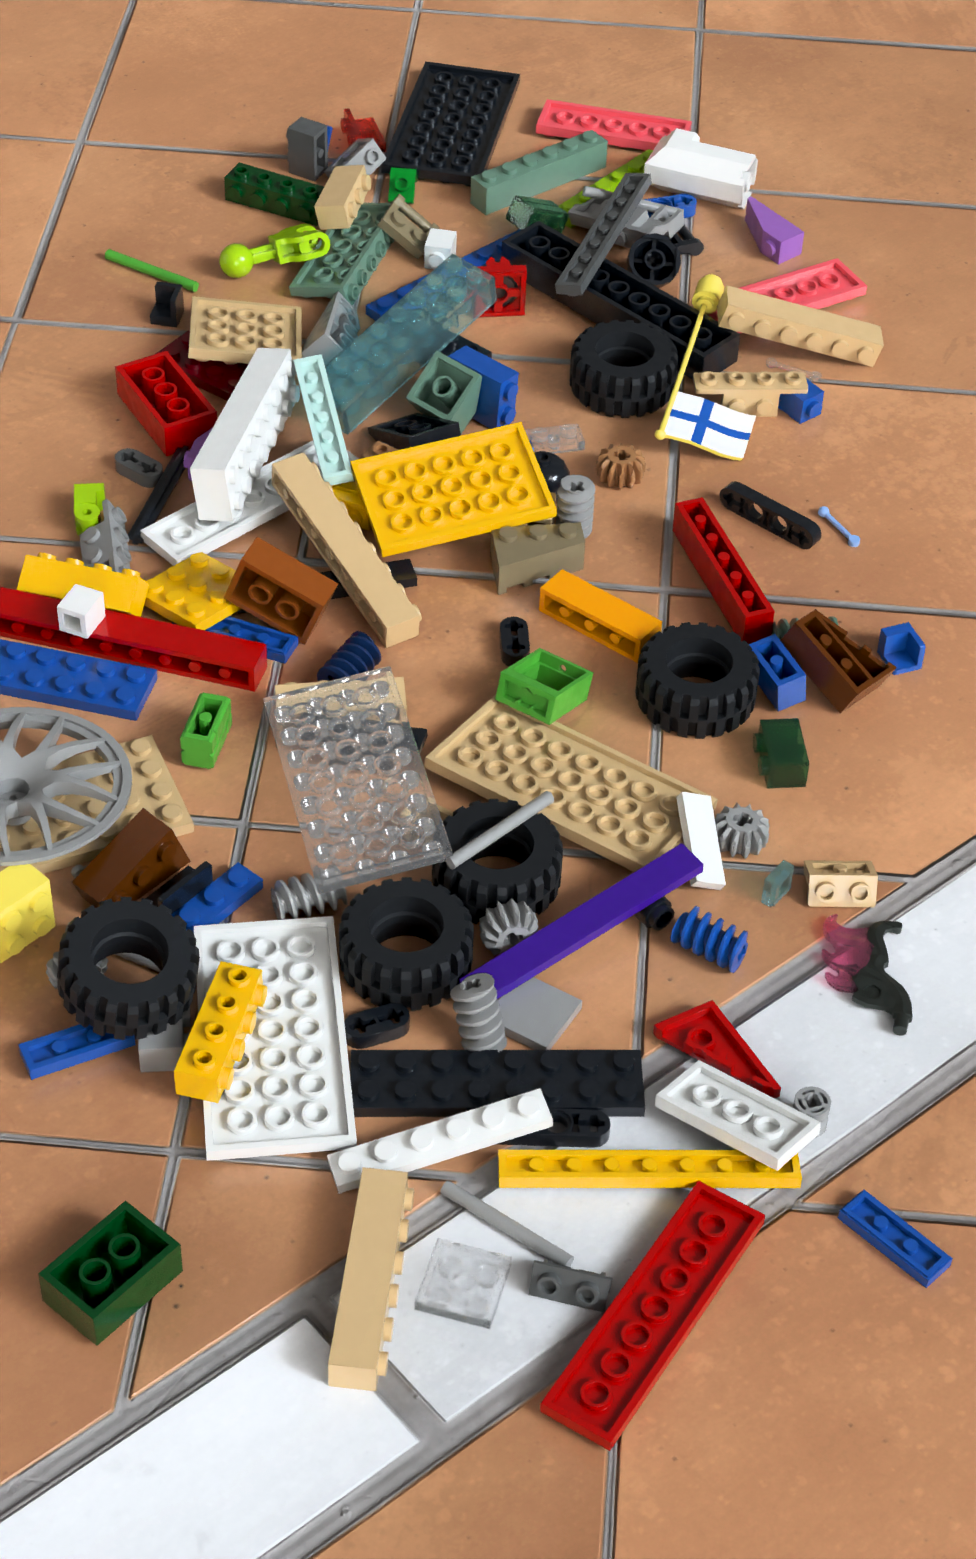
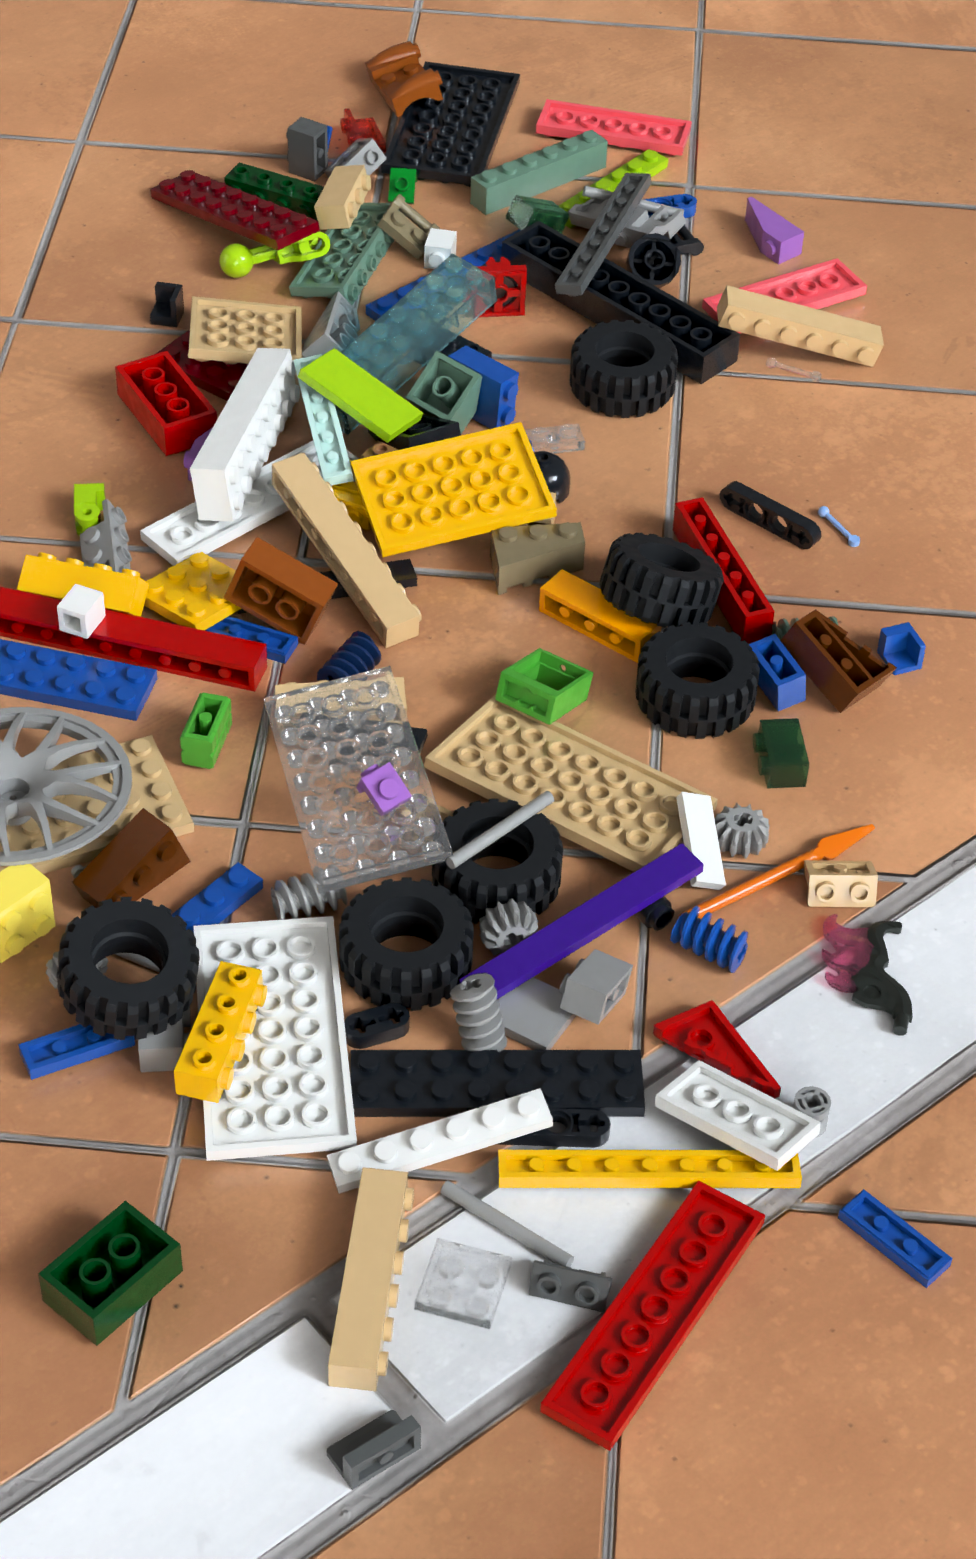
bright green bar [105,249,199,292] -> none
dark grey beam [115,448,163,488] -> none
black axle [128,445,190,545] -> none
black panel [145,861,213,914] -> none
black beam [499,617,530,666] -> none
light grey piece [556,475,595,538] -> none
medium nougat gear [596,443,646,490] -> none
white brick [644,128,758,209] -> none
flag [655,274,756,461] -> none
tan bracket [693,371,808,417] -> none
clear light blue tile [761,860,794,908] -> none
blue brick [778,378,824,424] -> none
none -> dark red plate [150,170,320,250]
none -> lime tile [298,348,423,443]
none -> dark grey panel [327,1410,421,1490]
none -> medium lavender bracket [356,762,412,816]
none -> dark orange piece [365,41,443,117]
none -> light grey brick [559,949,633,1025]
none -> black tyre [599,533,724,628]
none -> orange piece [677,824,875,920]

